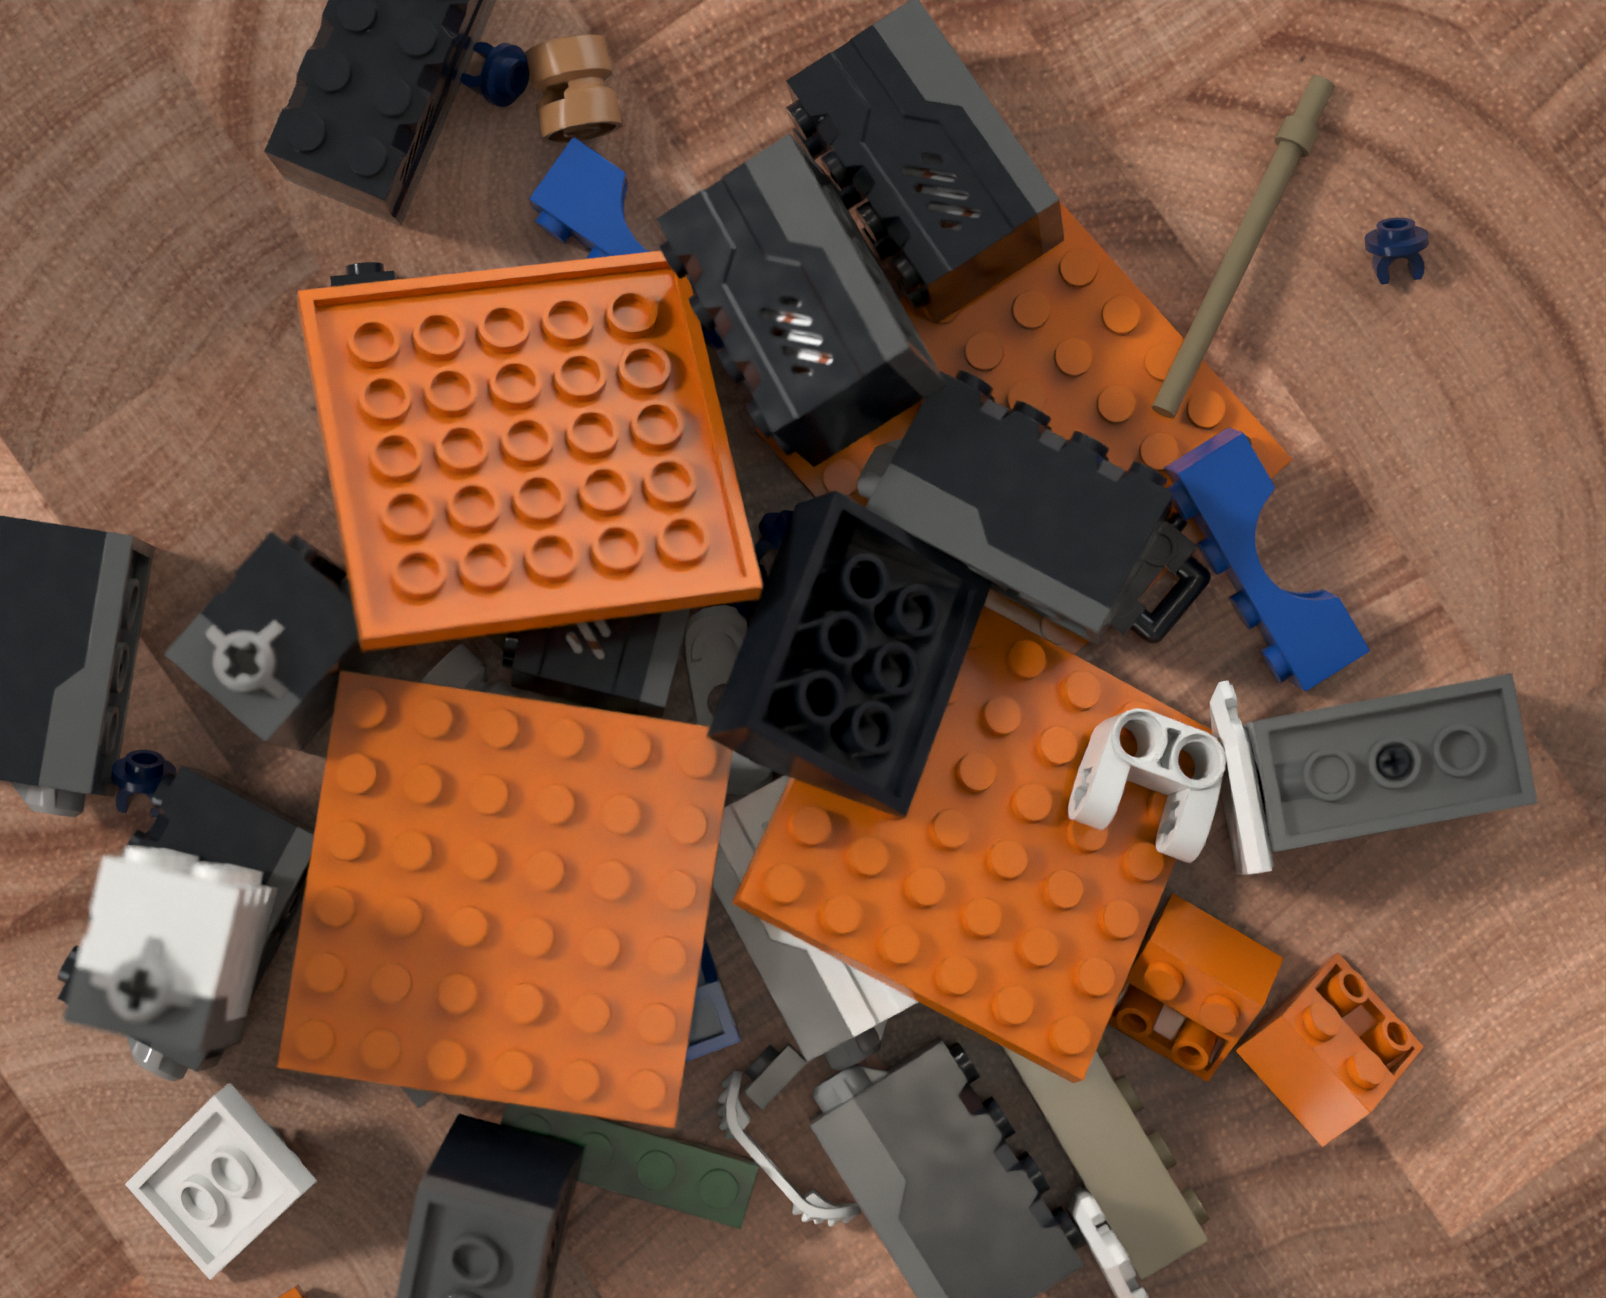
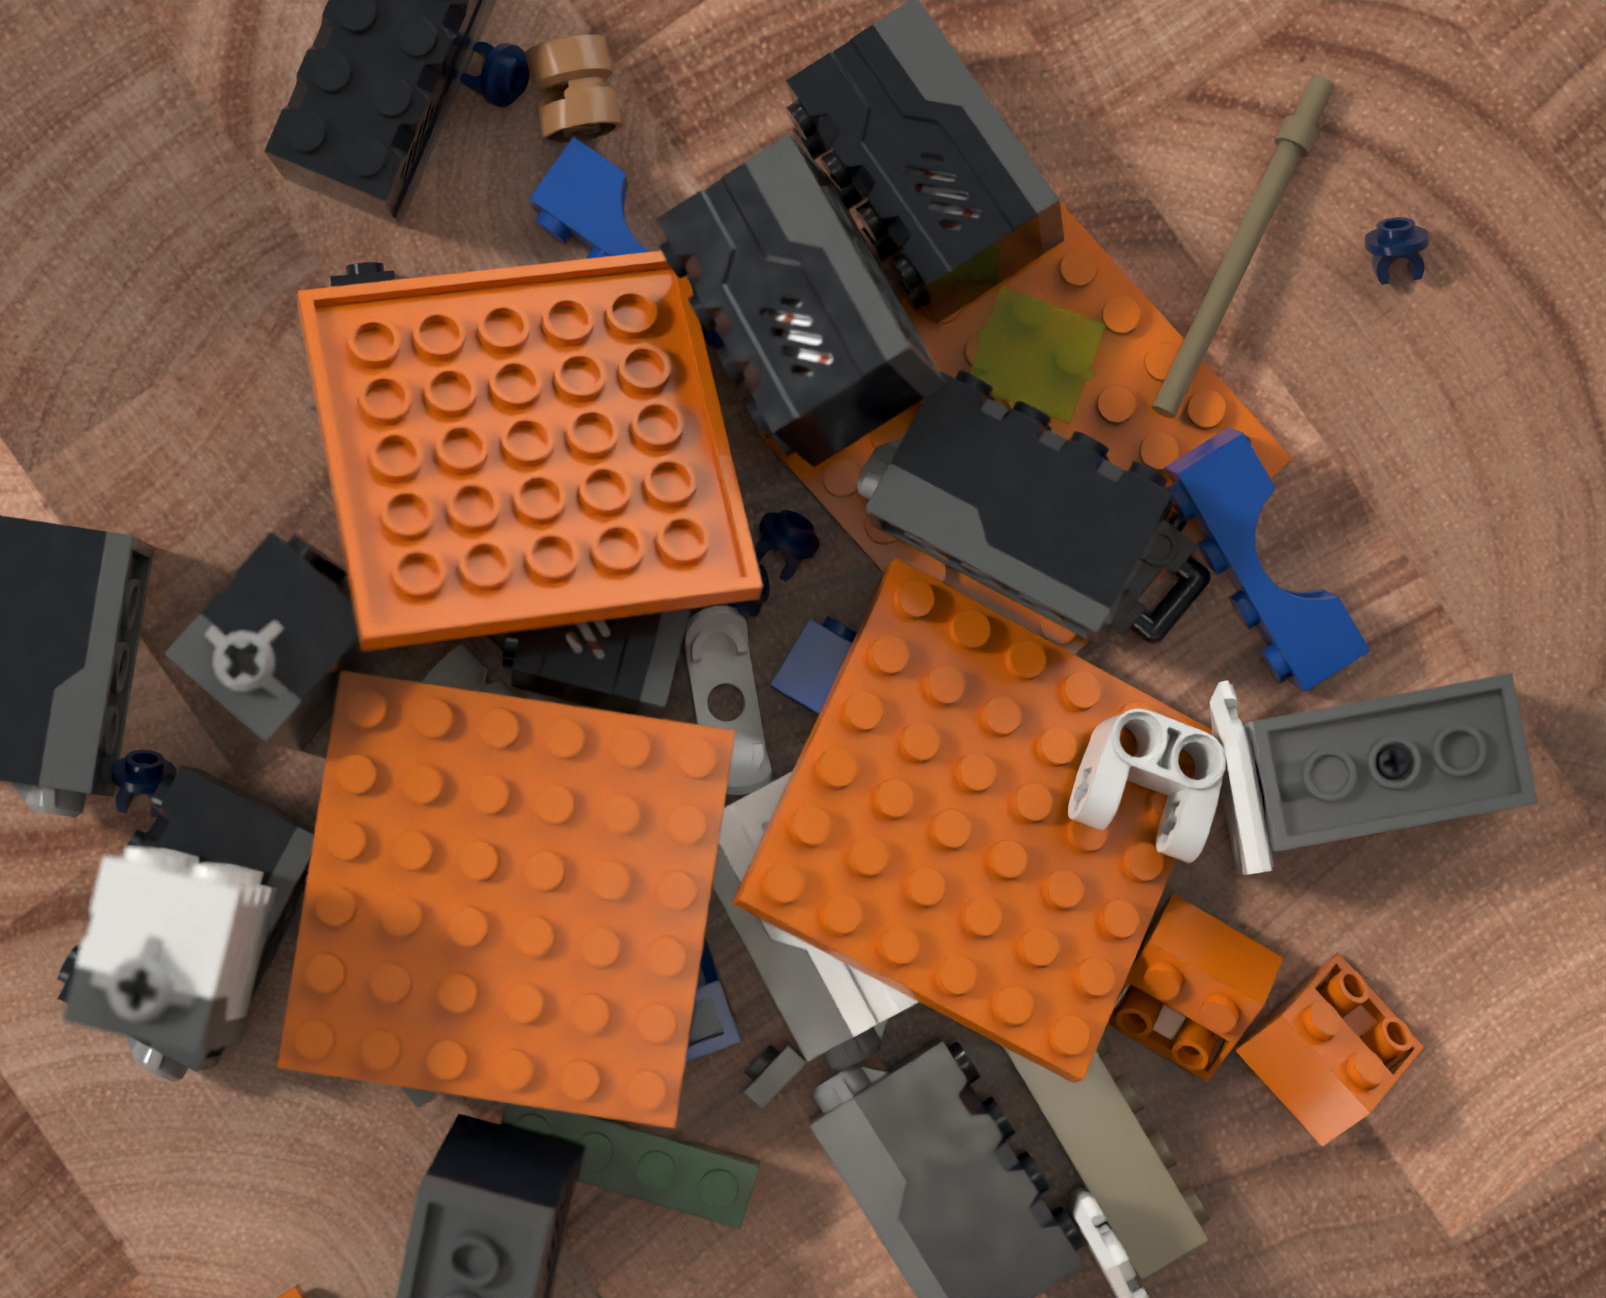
white plate [125,1083,317,1280] -> none
black slope [706,491,992,818] -> none
white piece [717,1070,861,1227] -> none
none -> clear neon green piece [970,287,1106,424]

